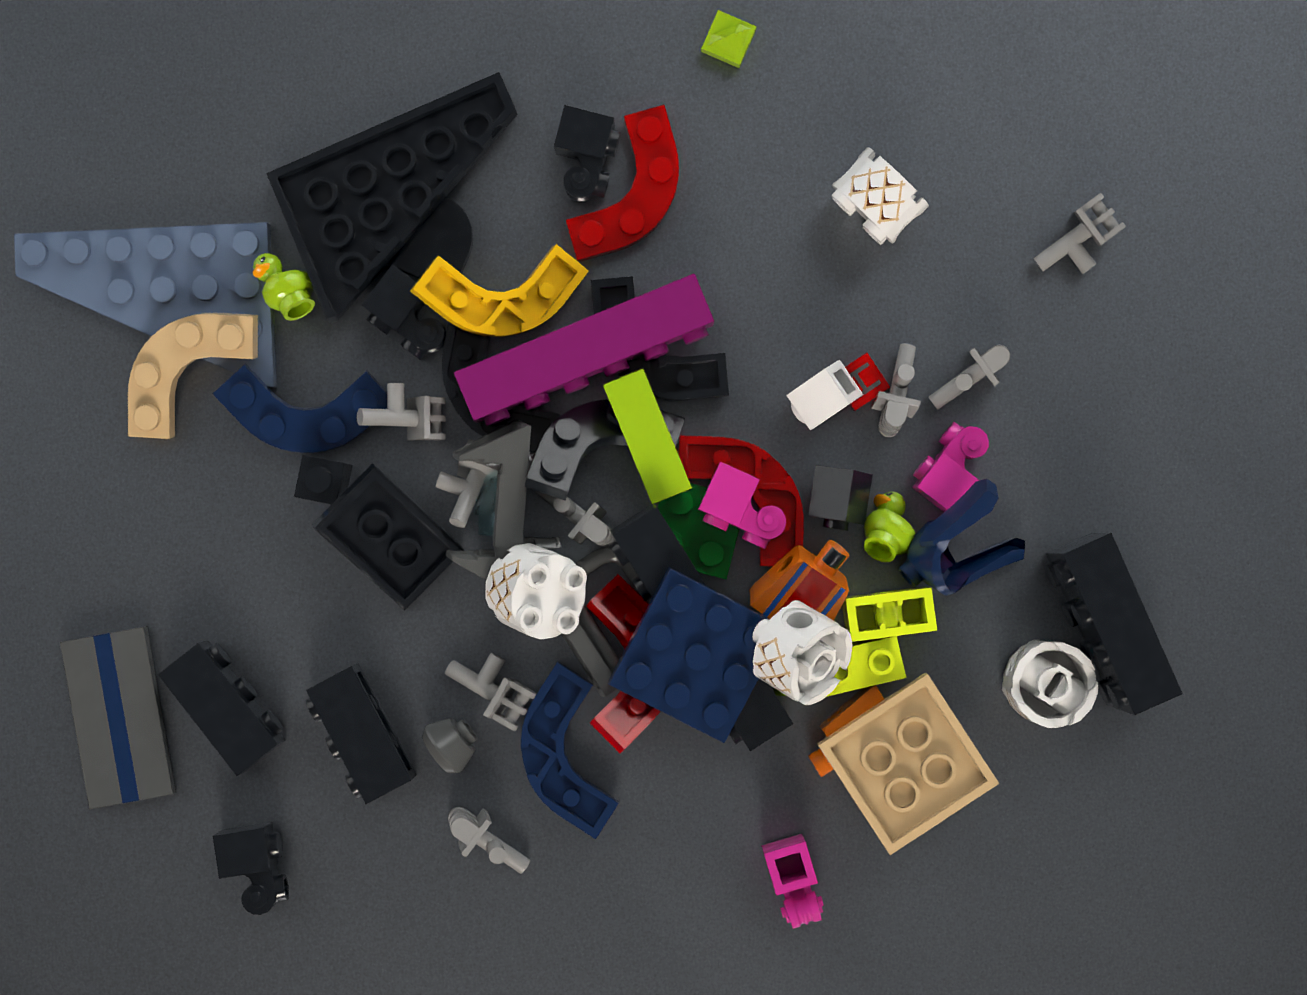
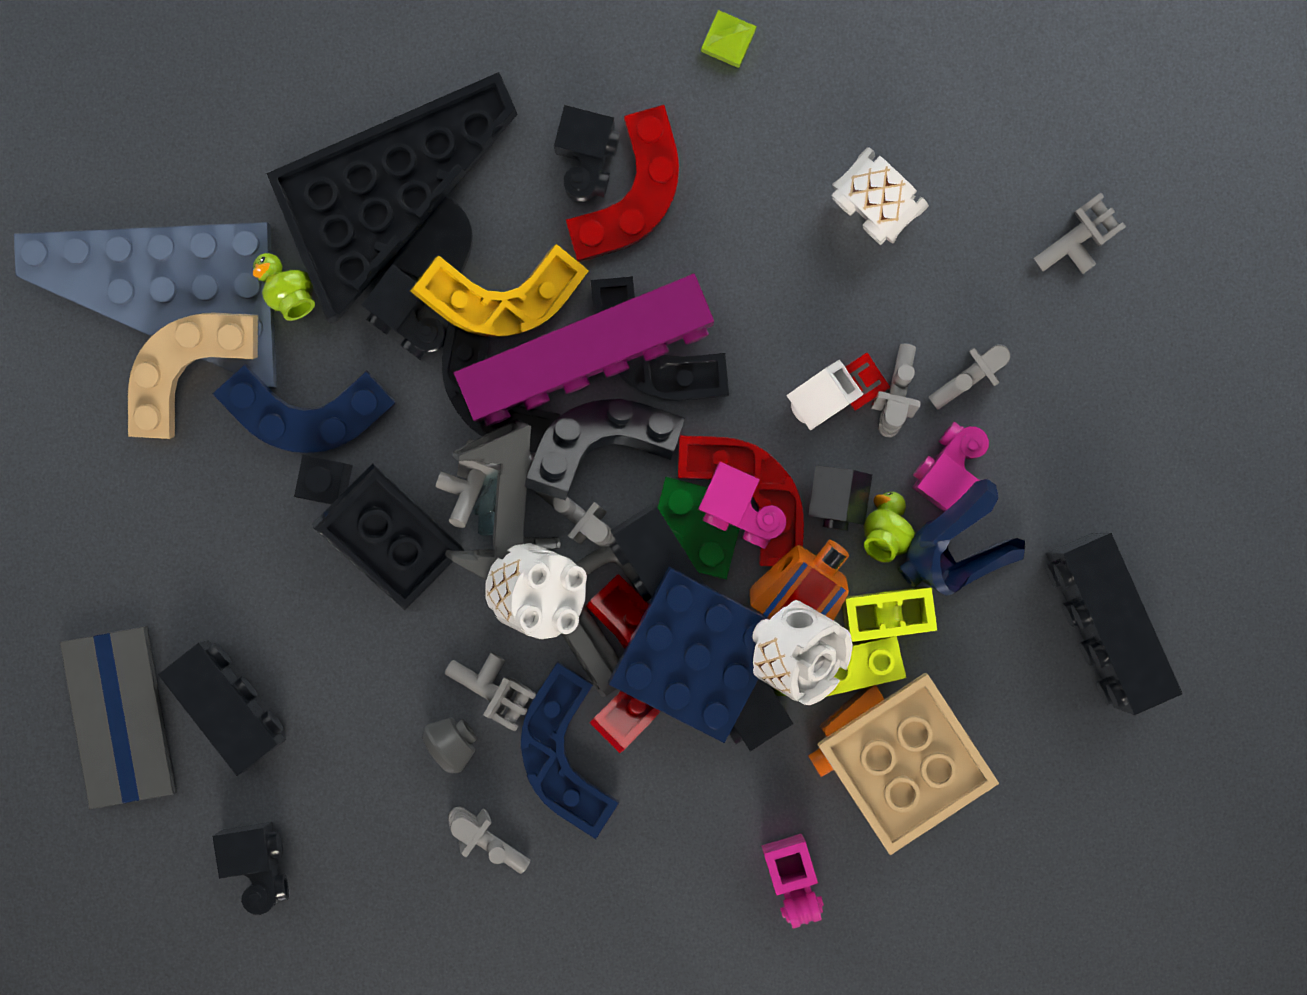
black brick [306,663,417,804] -> none
light grey arm [357,383,446,441] -> none
lime tile [603,368,692,504] -> none
white brick [1002,639,1098,728] -> none

